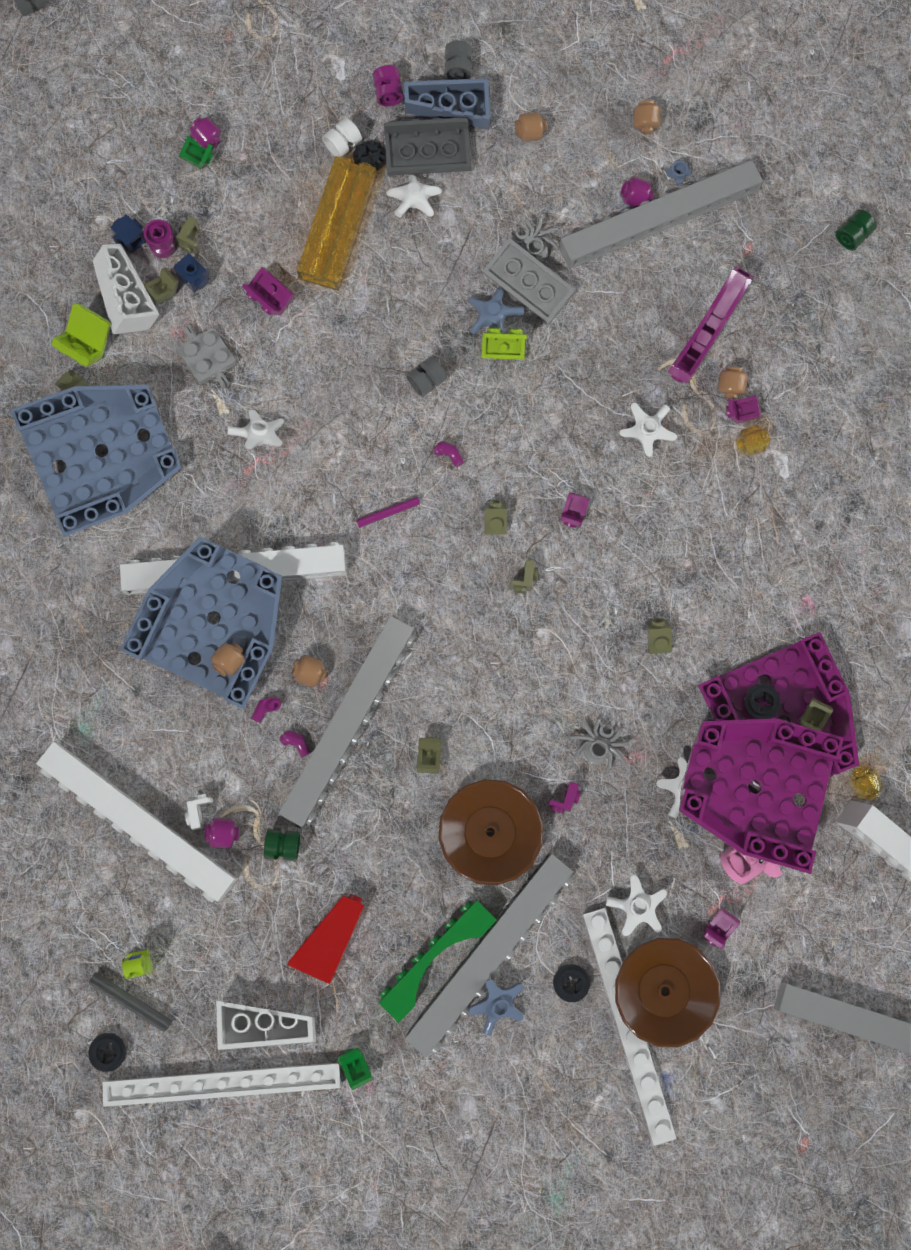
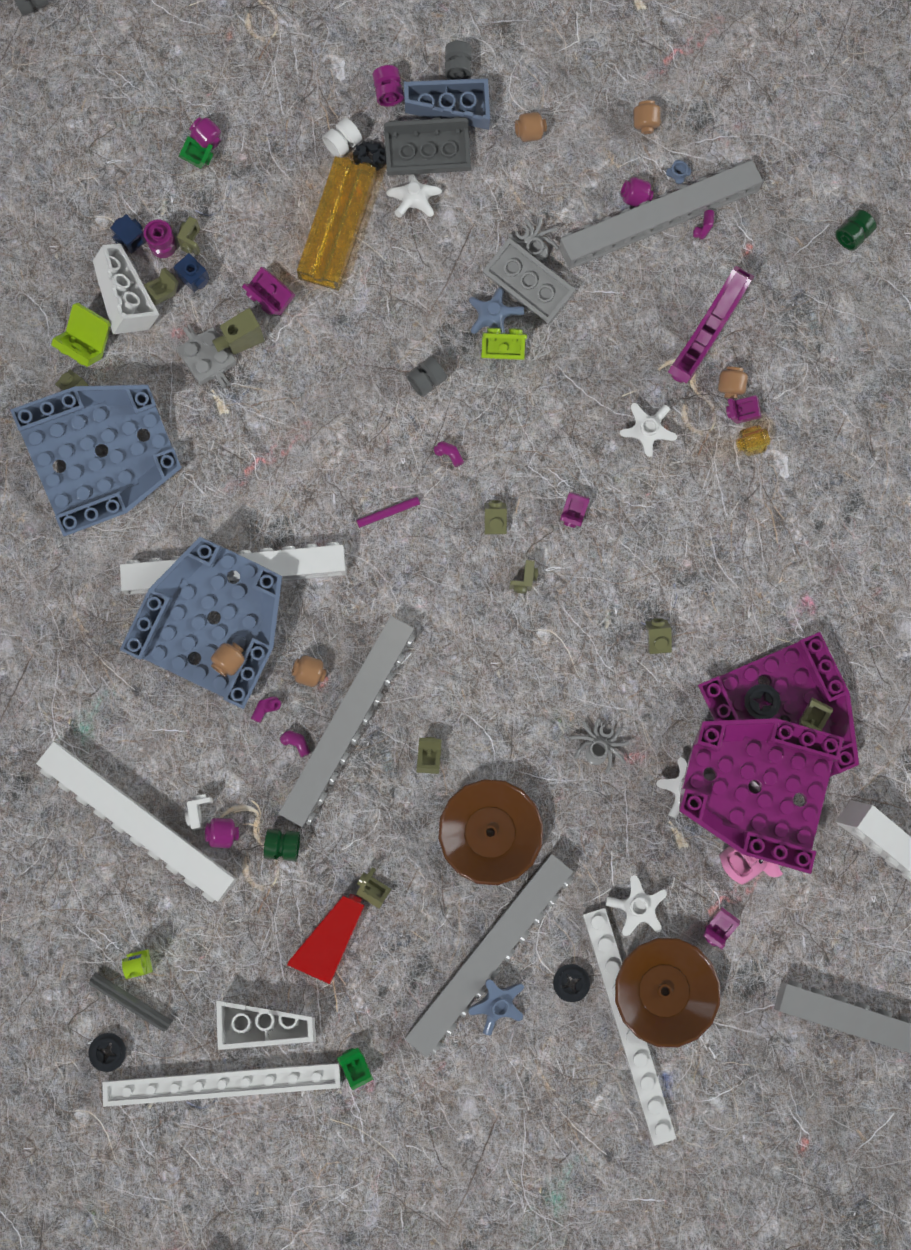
white animal [228,410,284,450] -> none
green arch [379,900,497,1023] -> none
magenta bracket [548,782,581,814] -> none
clear yellow head [849,765,884,801] -> none
none -> olive torso [212,308,265,354]
none -> olive bracket [356,867,391,909]
none -> magenta arm [693,210,715,240]

